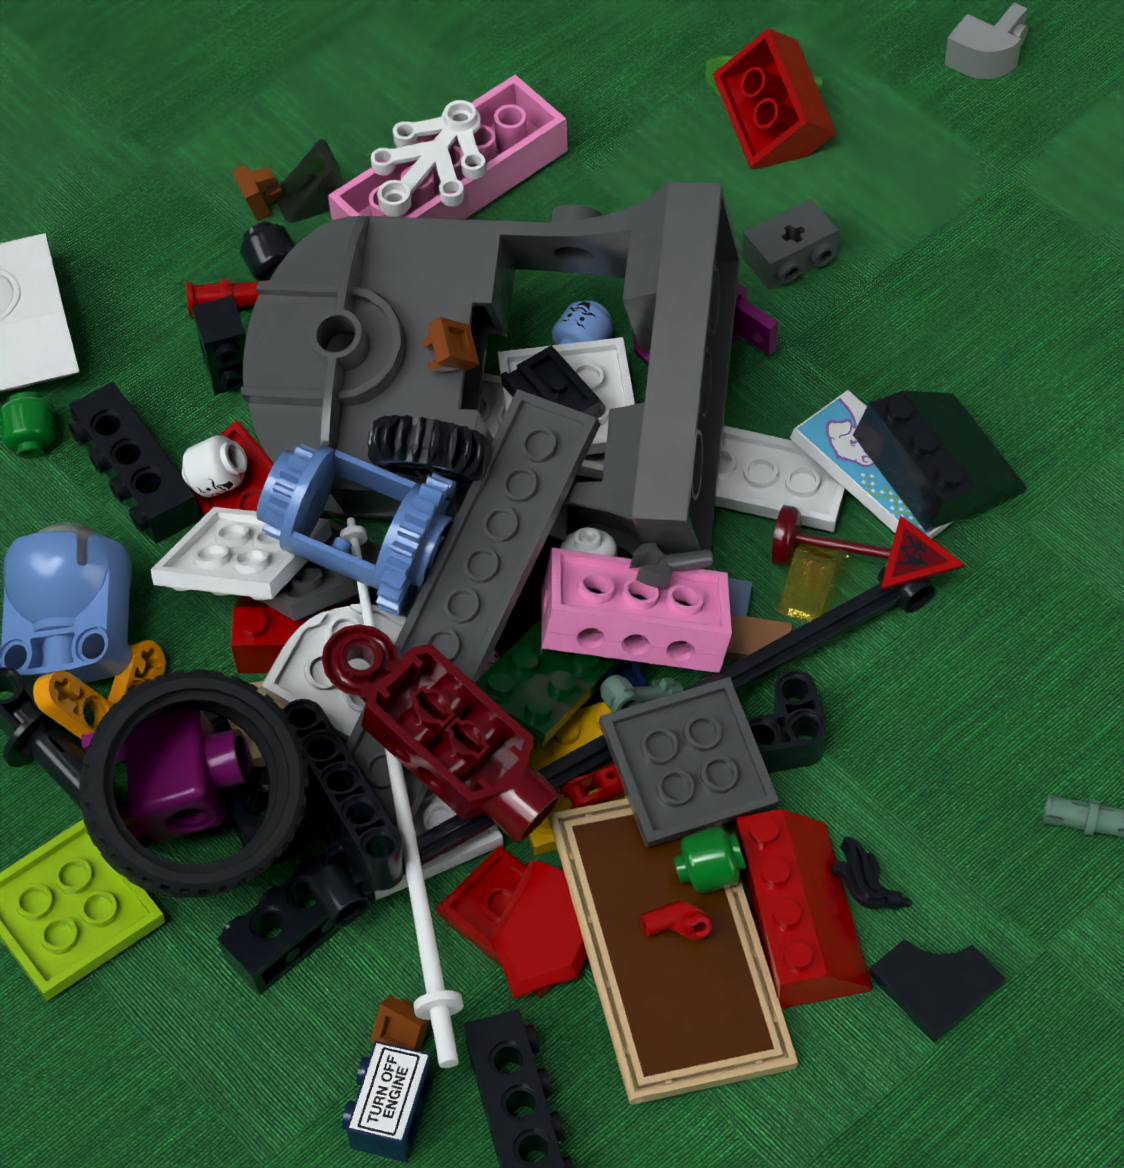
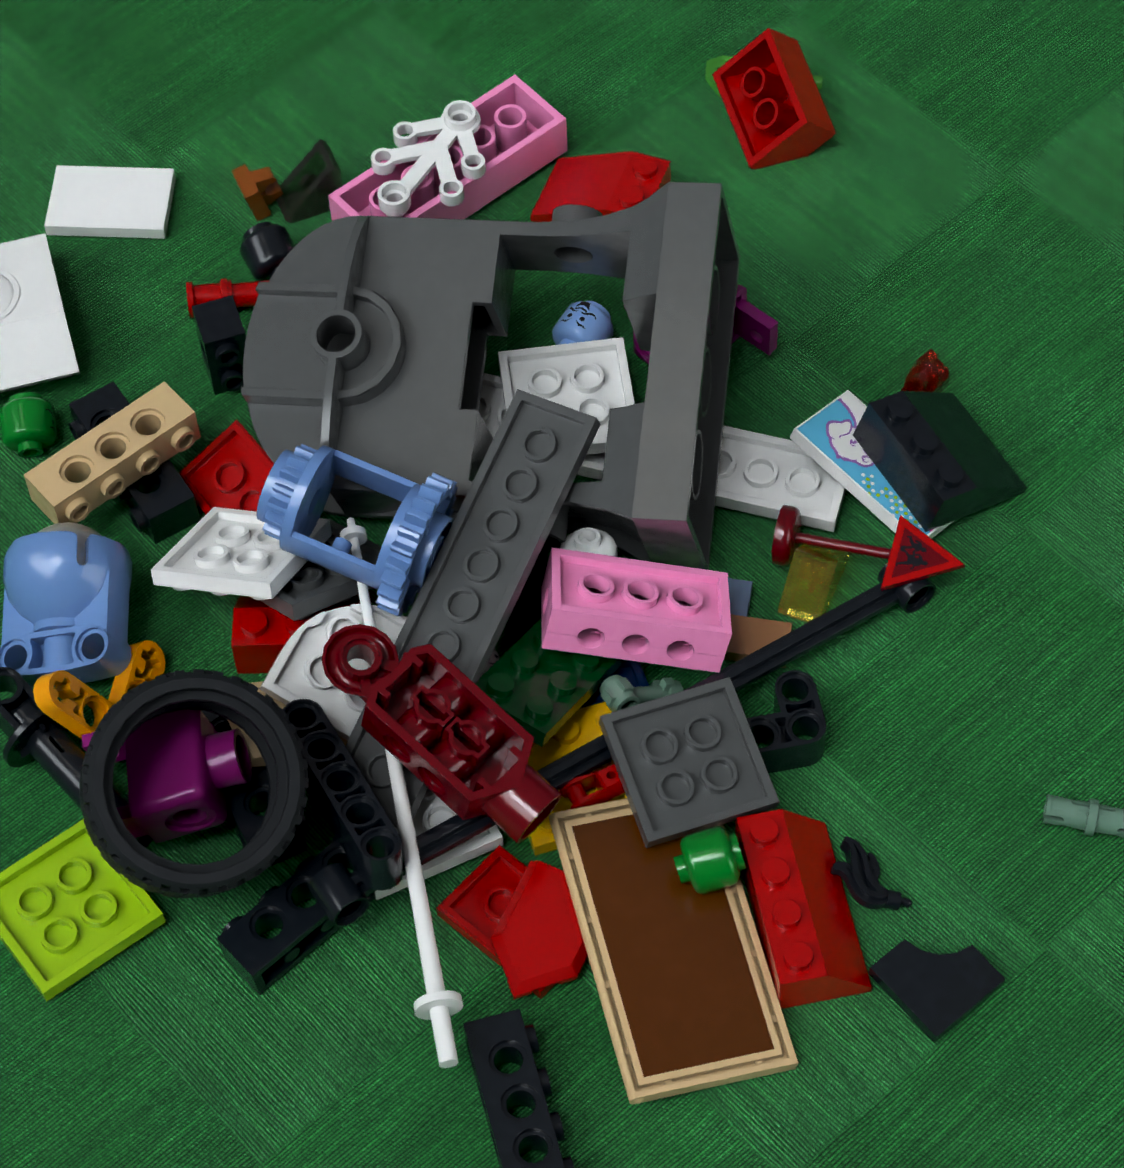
white head [182,435,247,498] -> none
brick [342,1041,435,1162] -> none
black gear [367,415,490,484] -> none
dark orange tile [370,995,431,1051] -> none
dark orange tile [422,317,479,373] -> none
black plate [501,345,601,416] -> none
dark grey bar [629,542,714,587] -> none
red arm [639,901,713,940] -> none
dark grey brick [742,198,839,290] -> none
light grey brick [944,3,1029,79] -> none
none -> tan brick [24,381,201,524]
none -> white tile [44,165,176,239]
none -> red slope [530,151,671,222]
none -> clear red piece [901,349,949,392]

